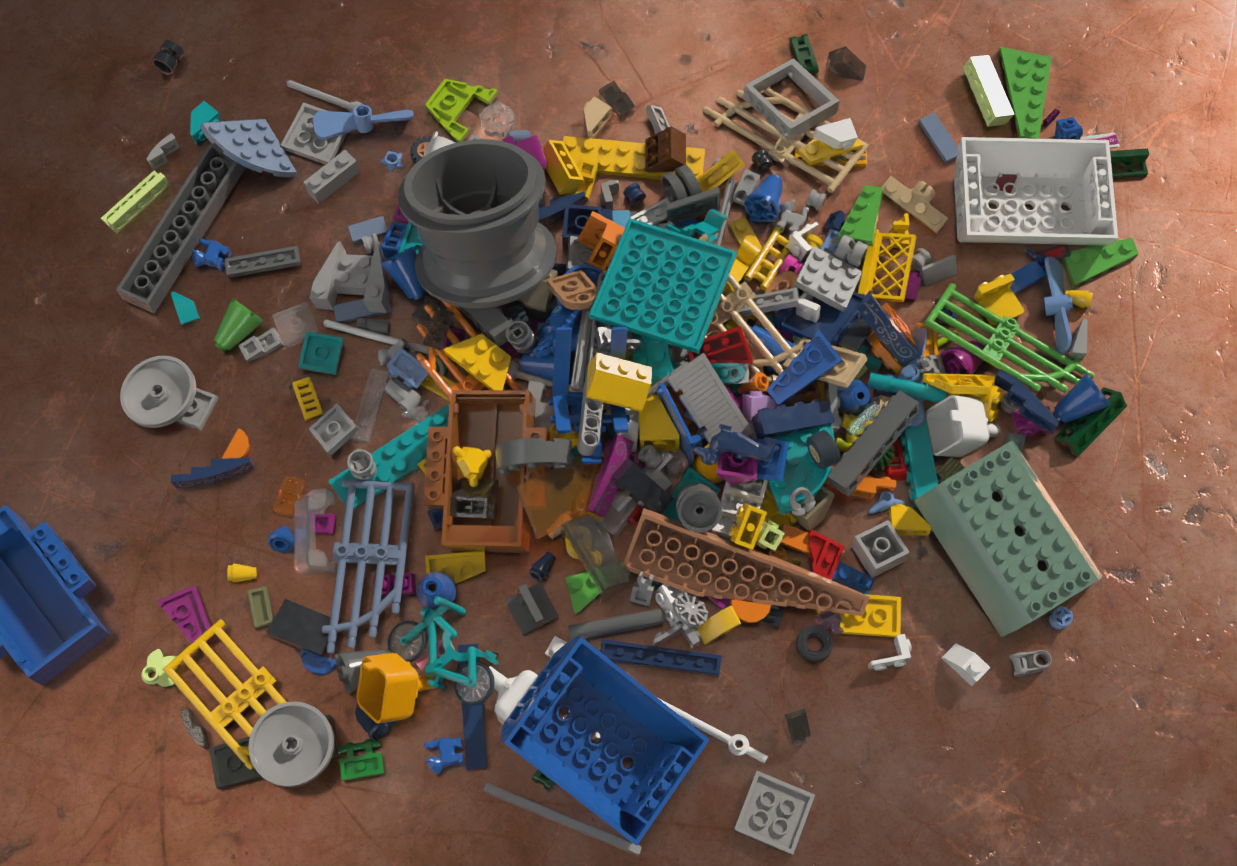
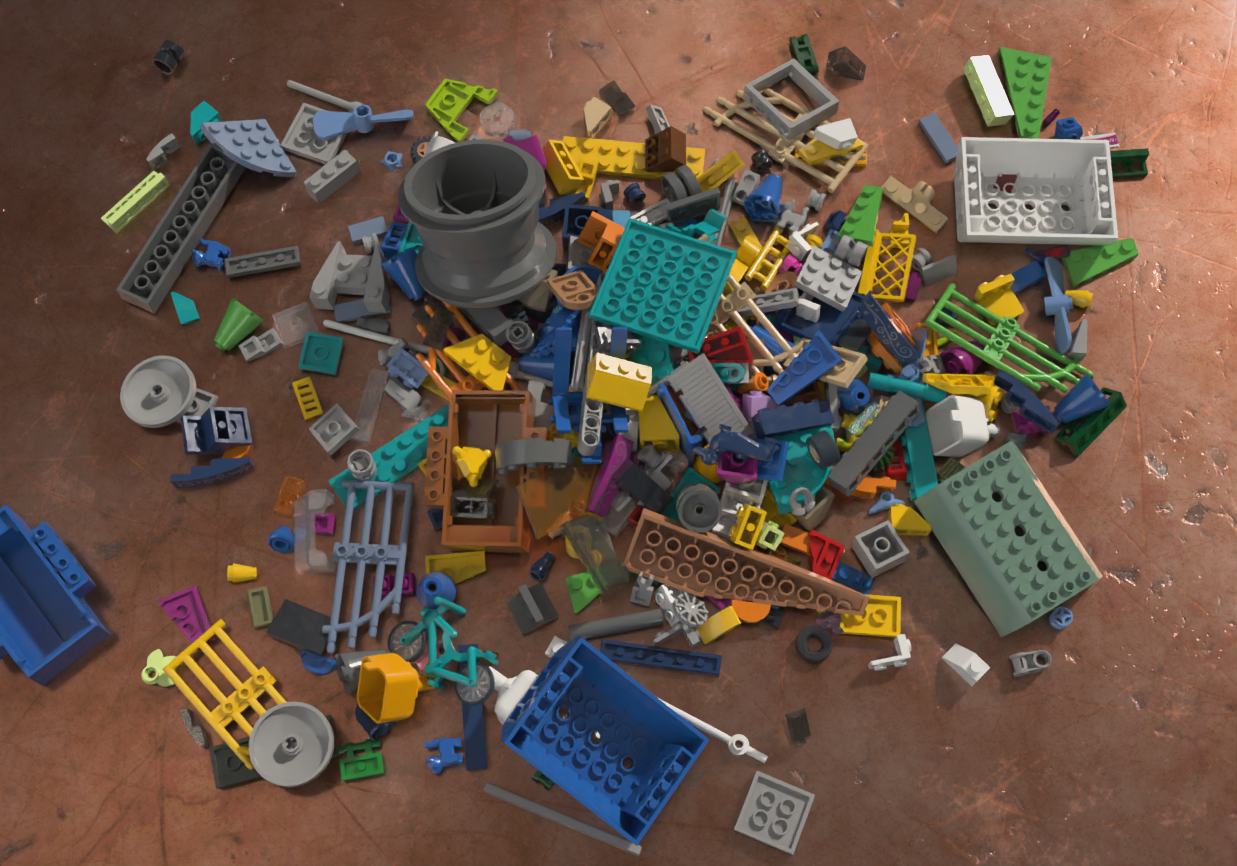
none -> dark blue bracket [180,407,252,455]

